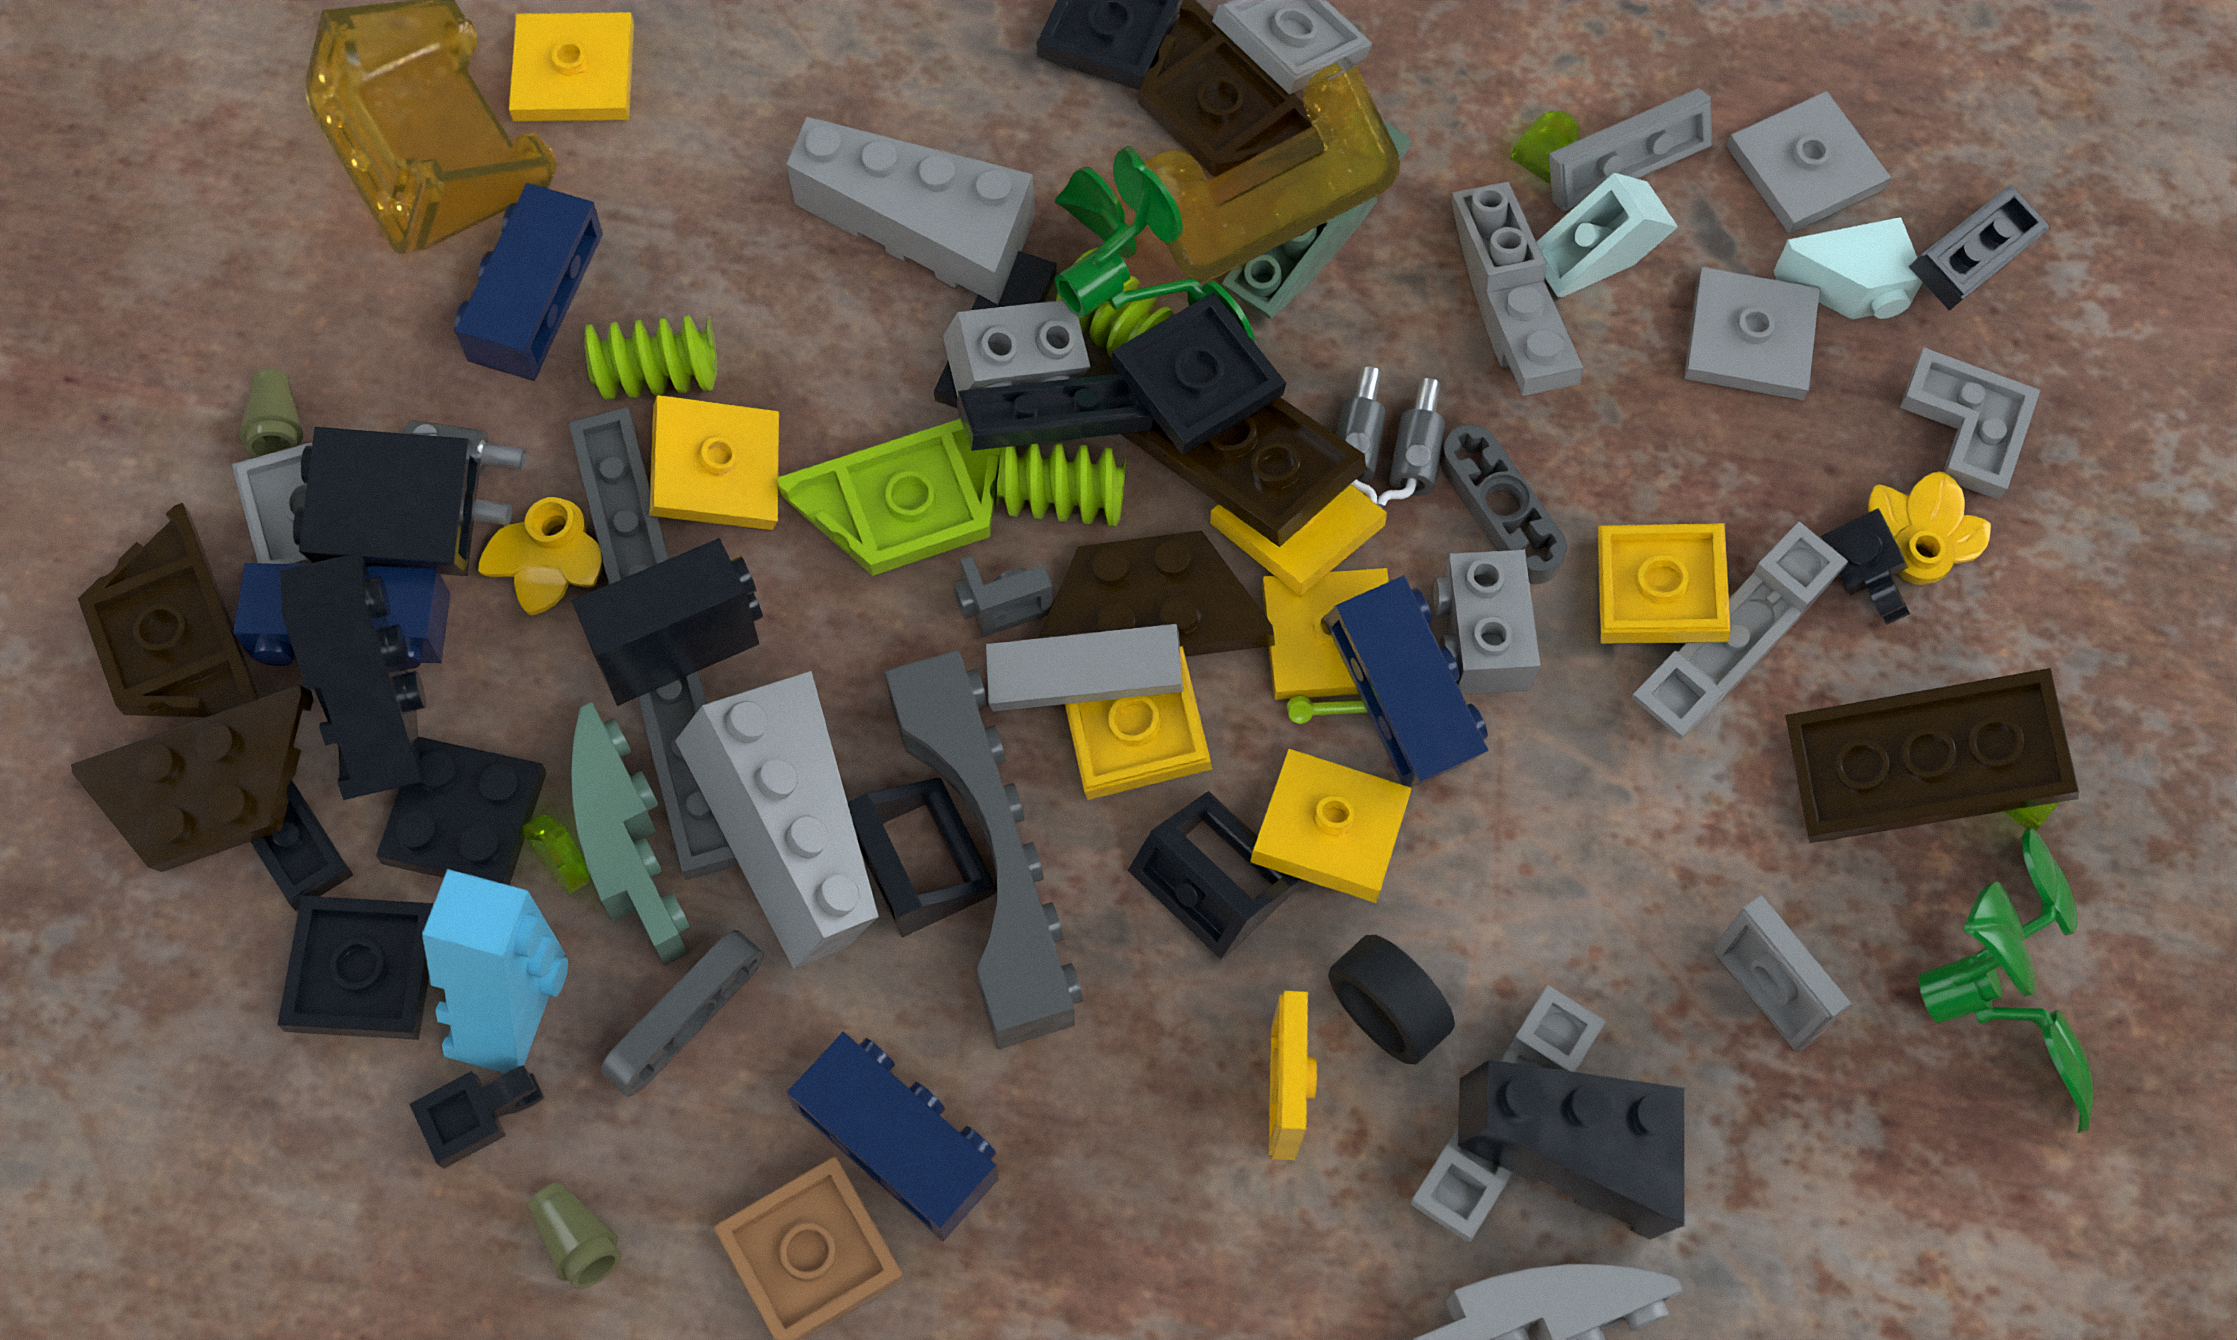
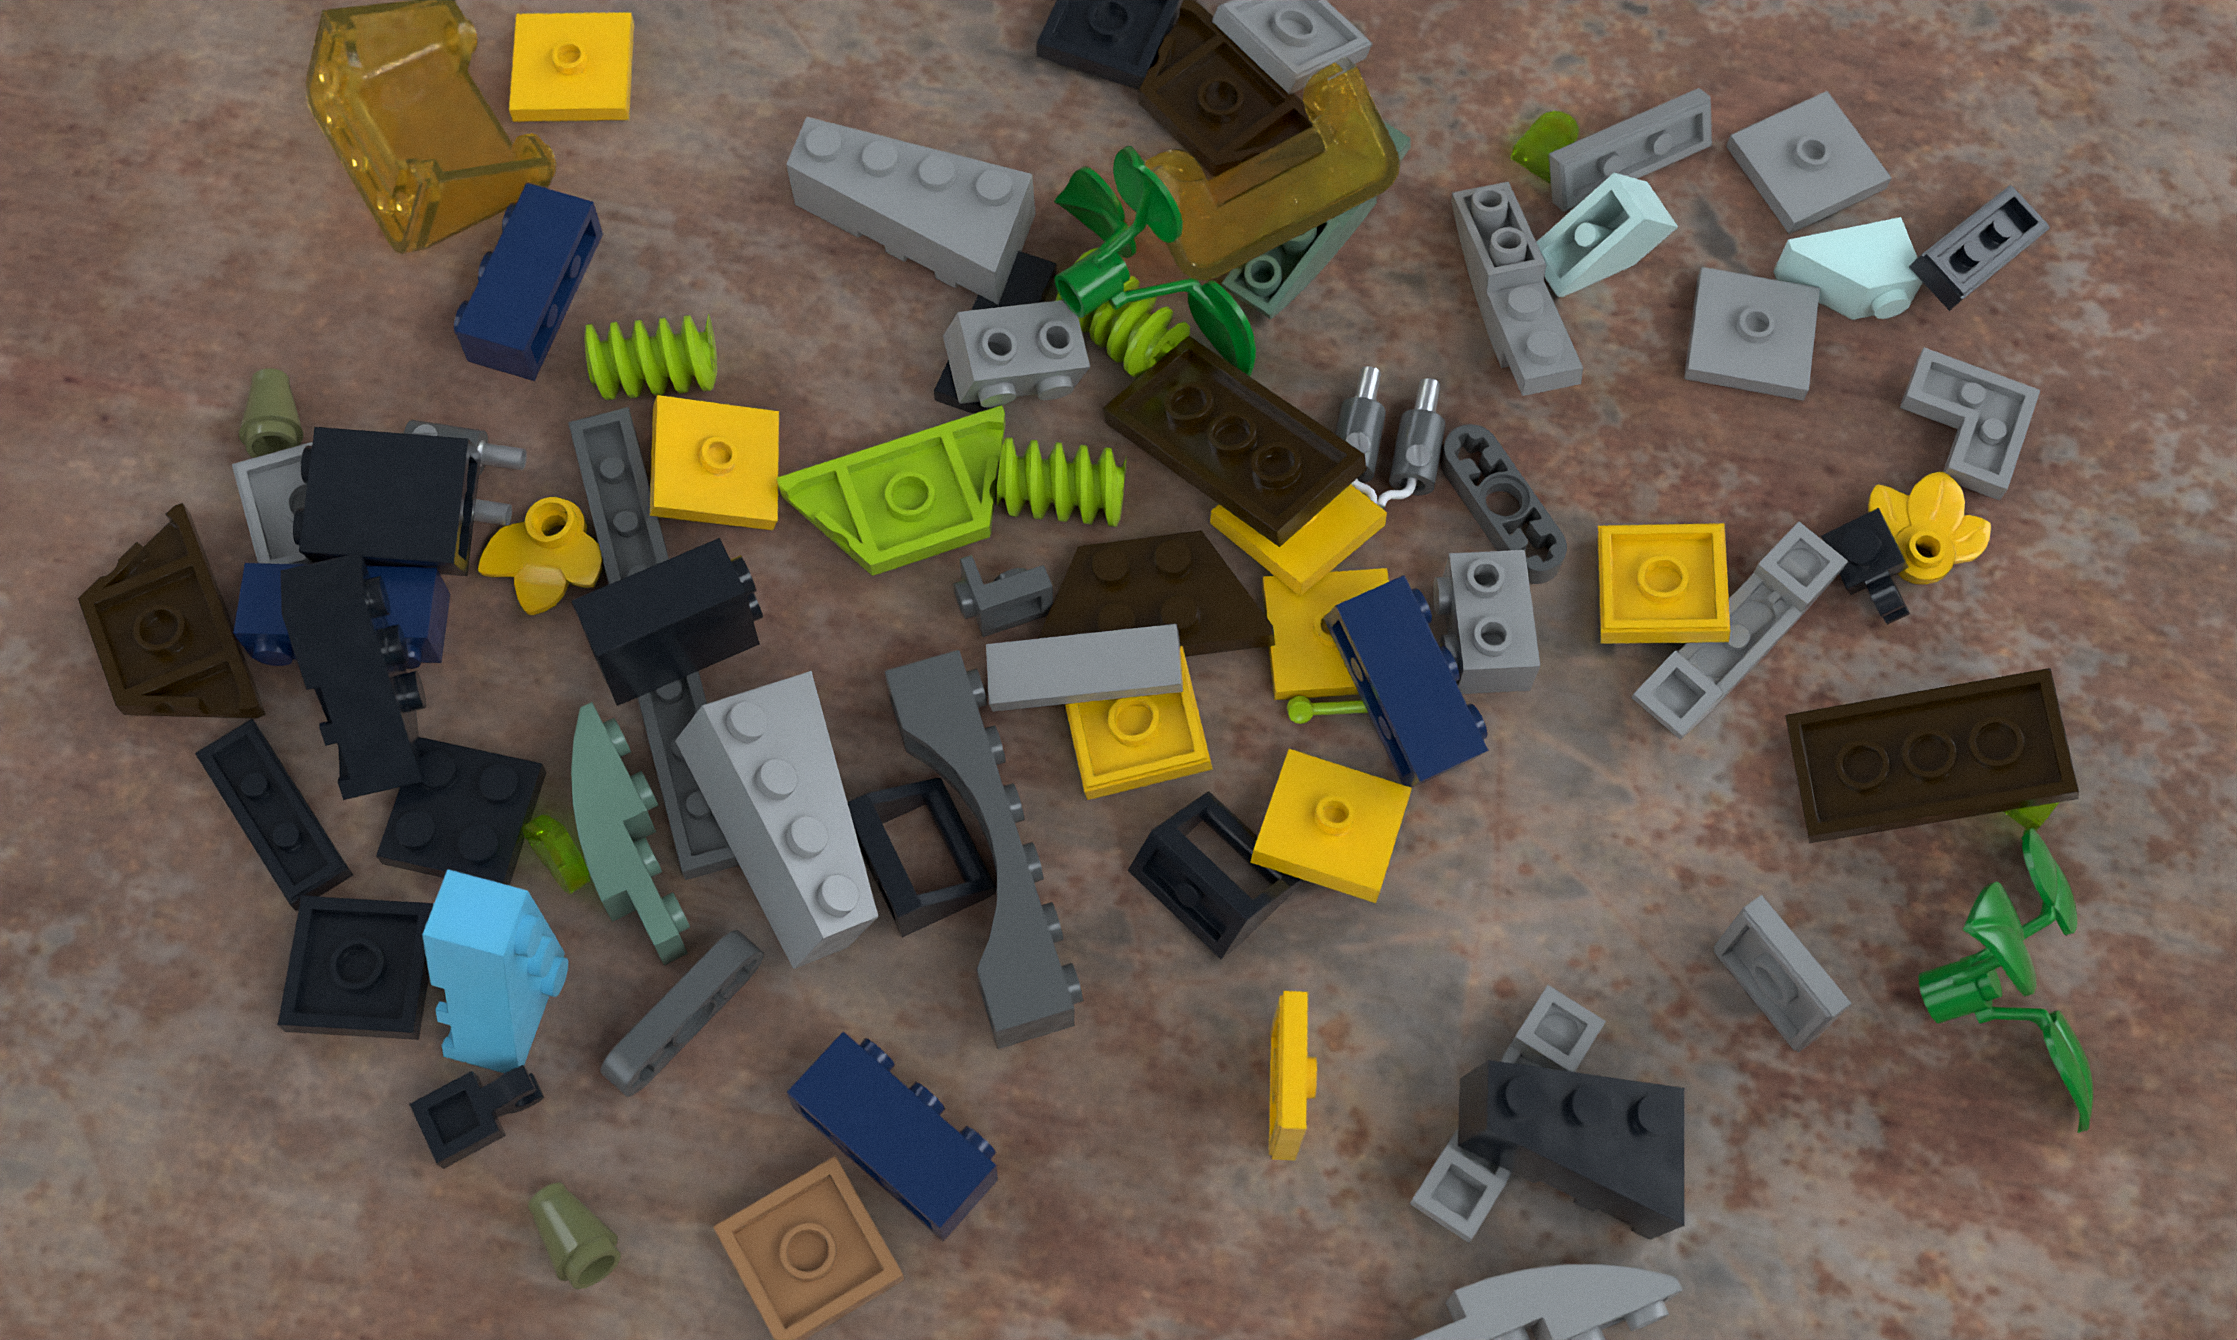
dark brown wing [71,685,313,872] -> none
black tile [957,374,1153,451] -> none
black plate [1111,292,1286,455] -> none
black tyre [1328,935,1455,1065] -> none

